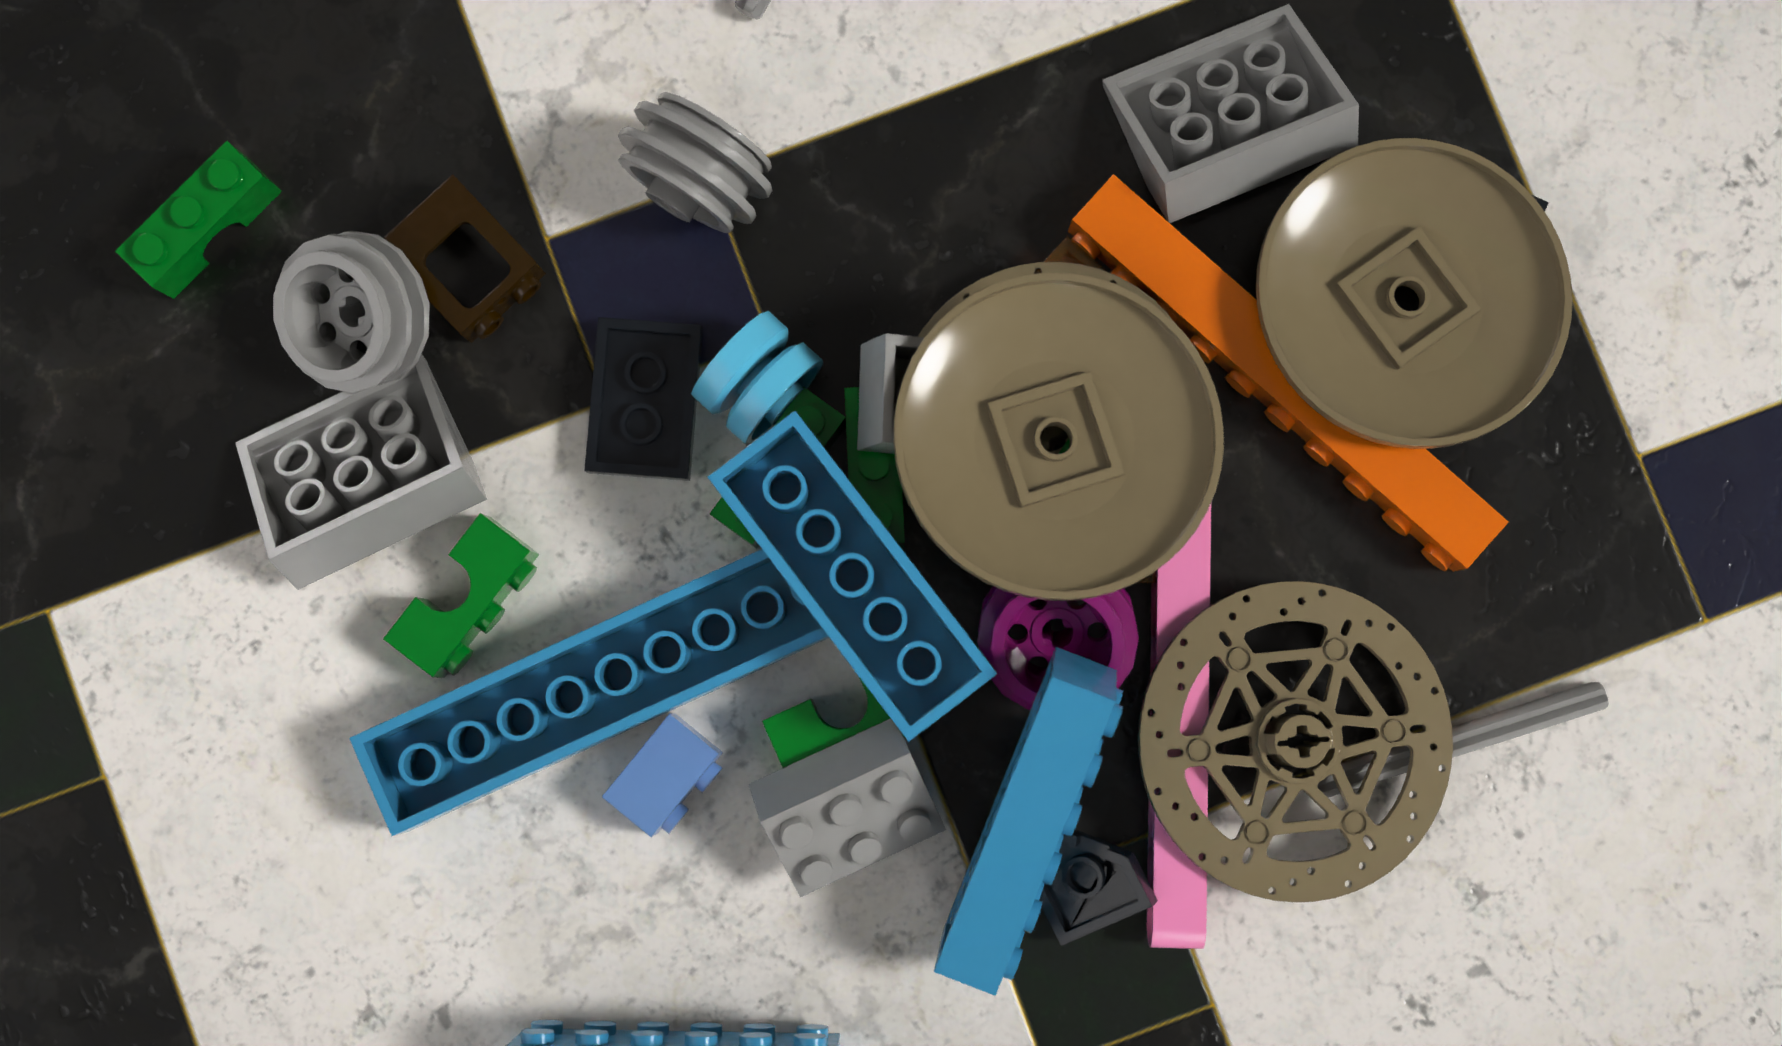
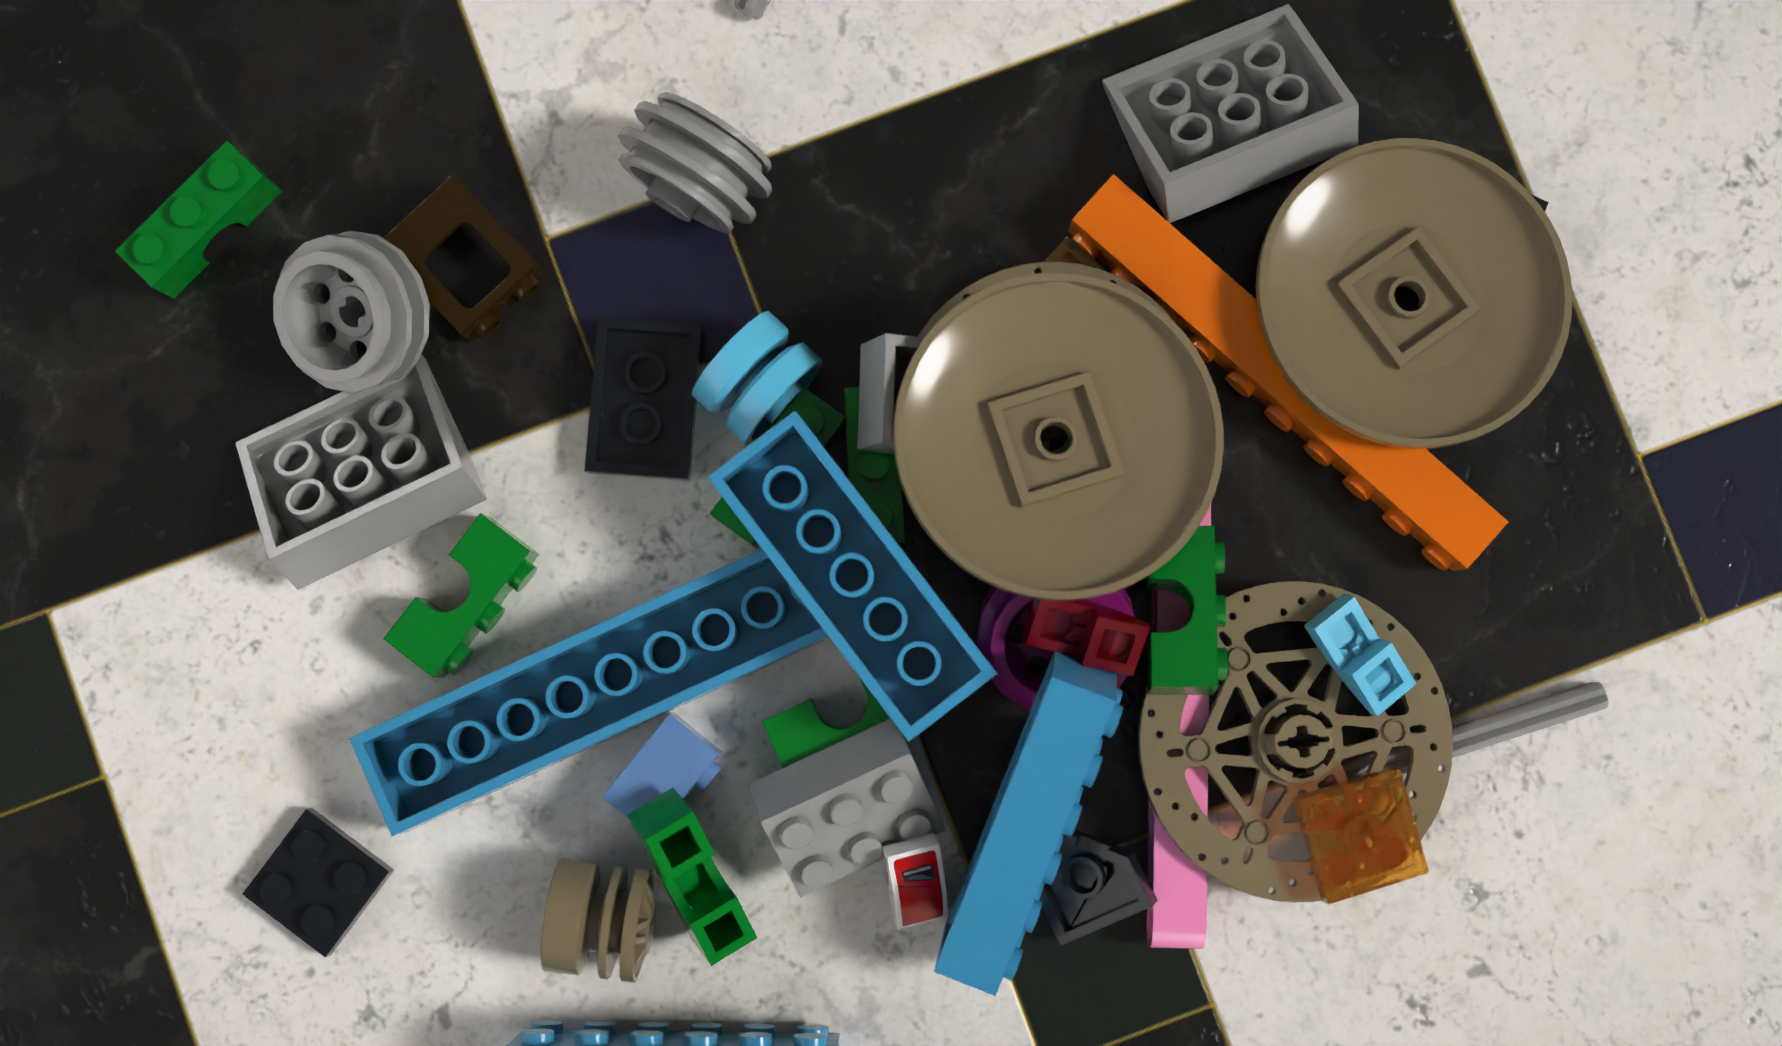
none -> black plate [242,808,394,957]
none -> dark tan wheel [541,858,656,983]
none -> green arch [626,787,757,966]
none -> slope [882,833,948,930]
none -> dark red slope [1022,598,1150,676]
none -> green arch [1146,526,1228,695]
none -> clear orange plate [1292,767,1429,905]
none -> medium azure slope [1304,594,1416,716]

